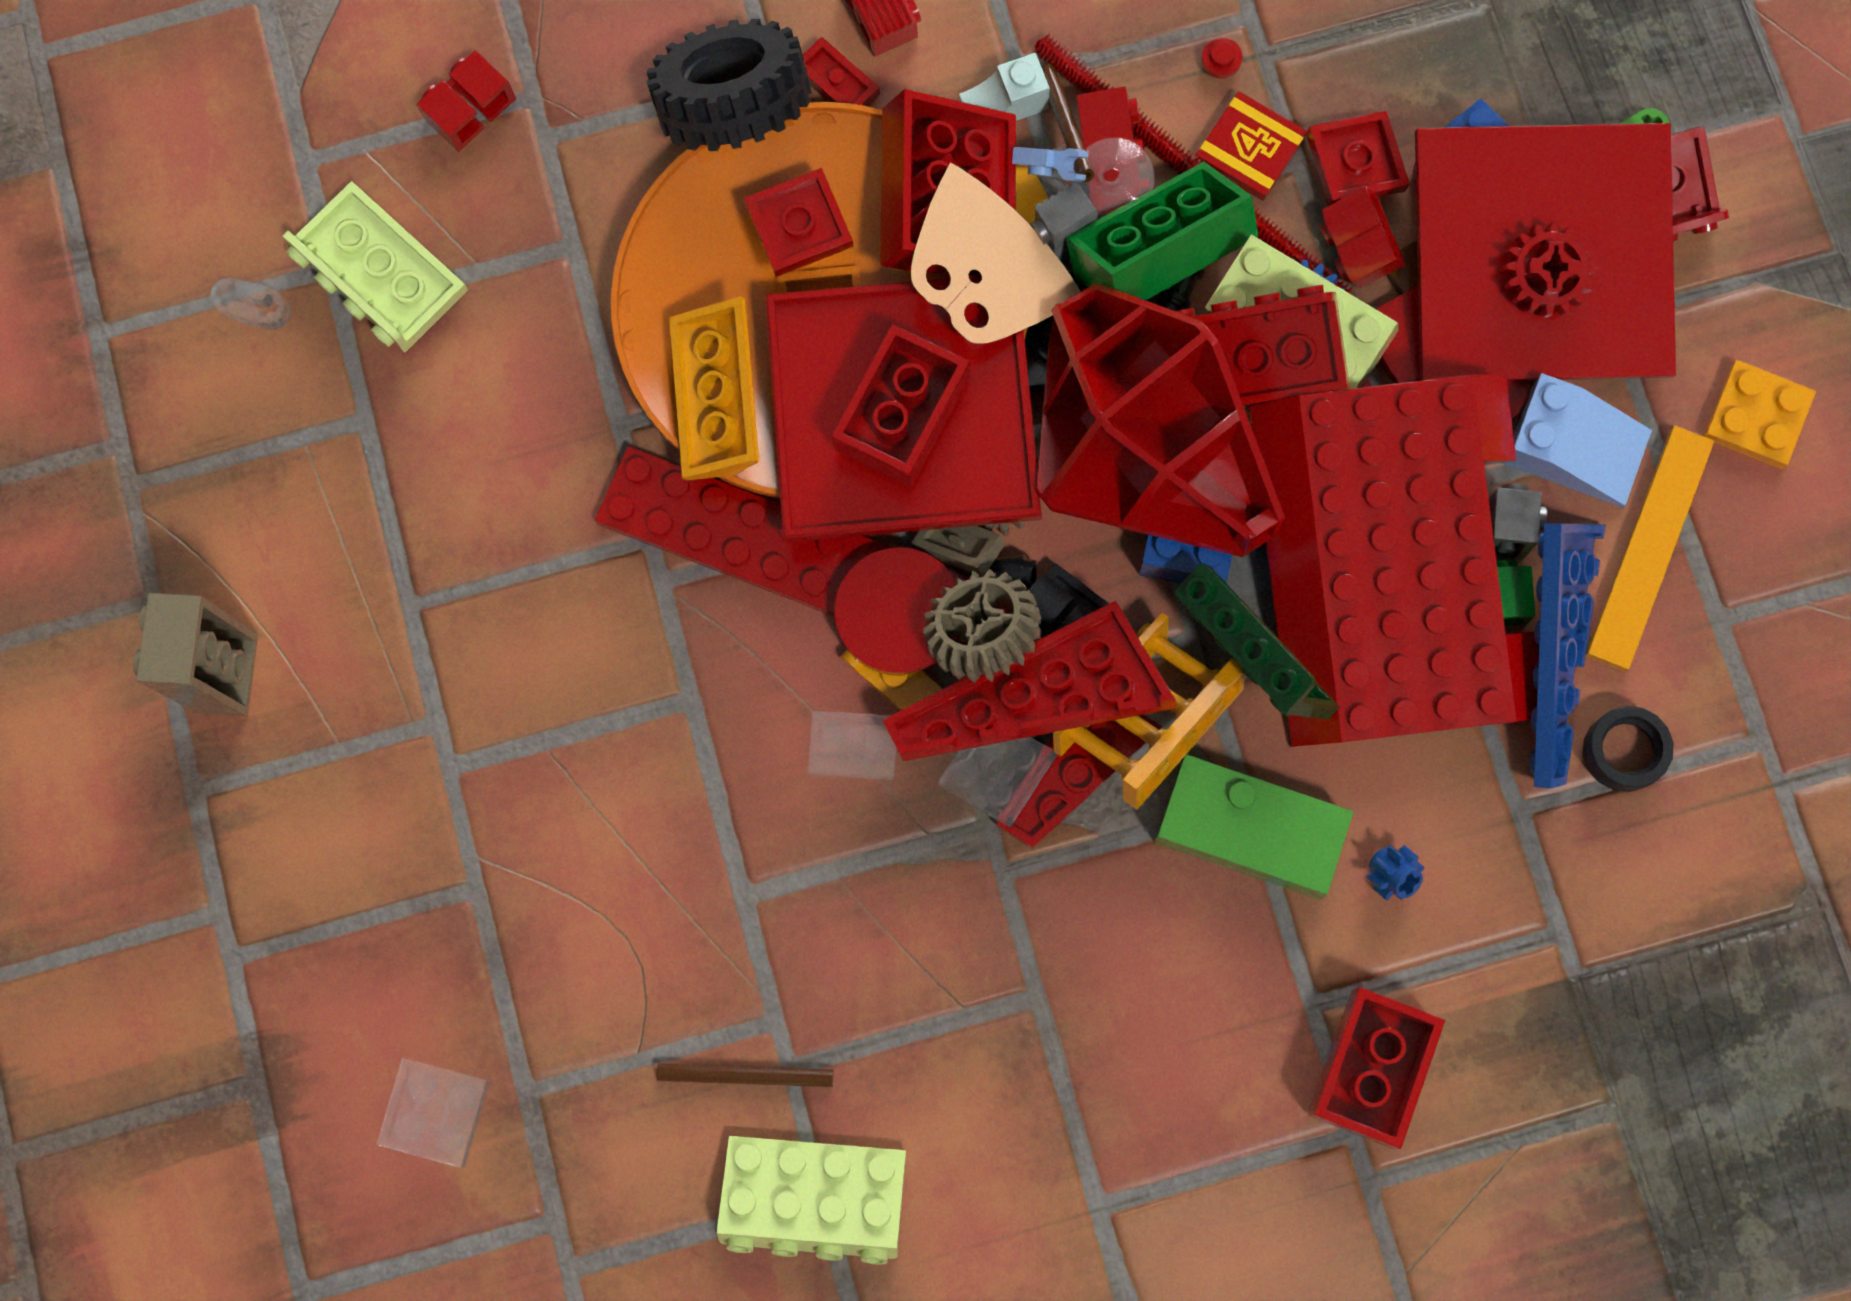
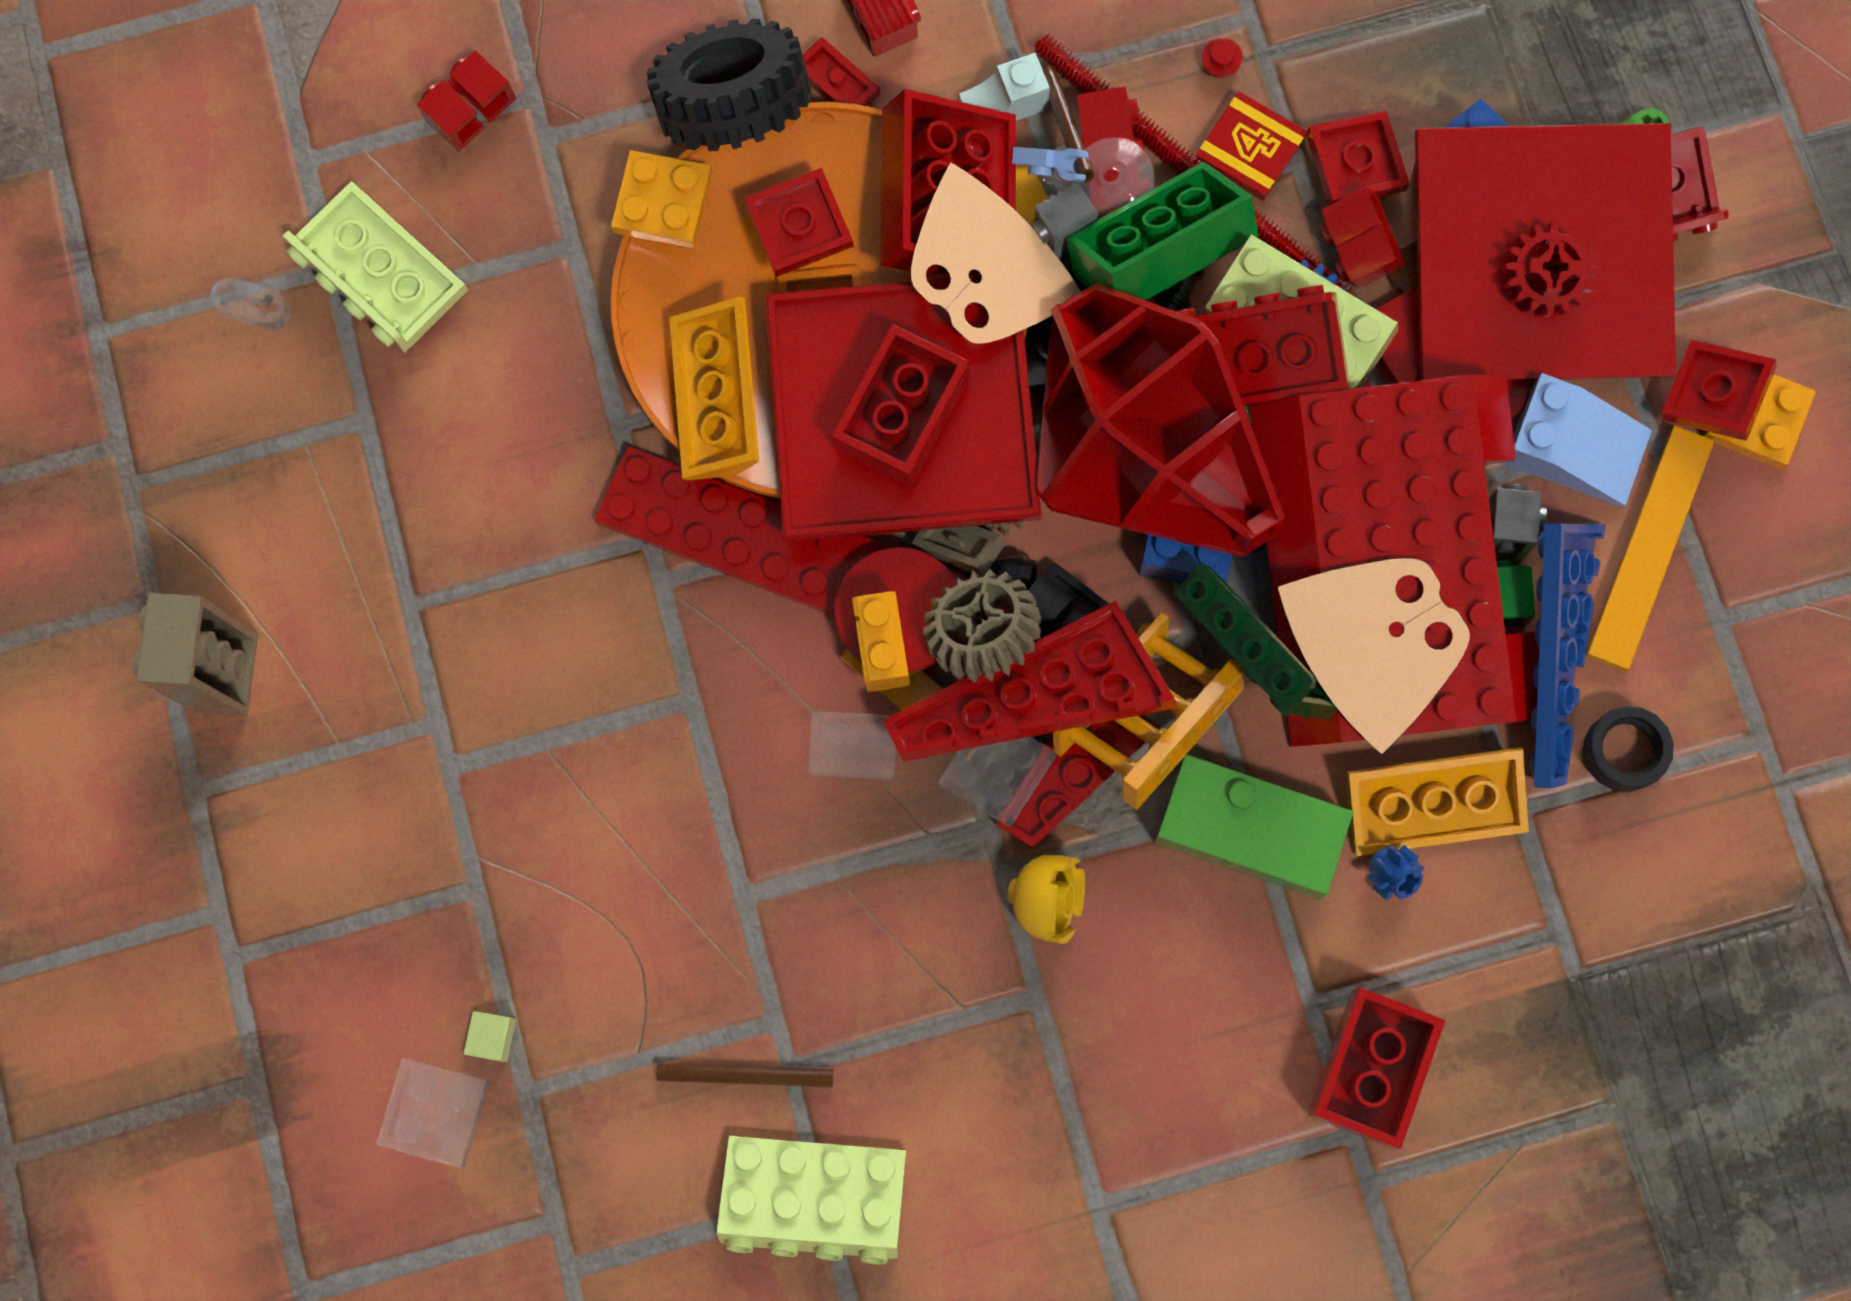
none -> yellowish green slope [464,1011,516,1062]
none -> light orange plate [611,150,713,248]
none -> light orange brick [852,591,910,692]
none -> yellow cylinder [1008,855,1085,944]
none -> light nougat piece [1278,558,1470,754]
none -> light orange slope [1346,747,1529,856]
none -> red plate [1661,340,1777,441]

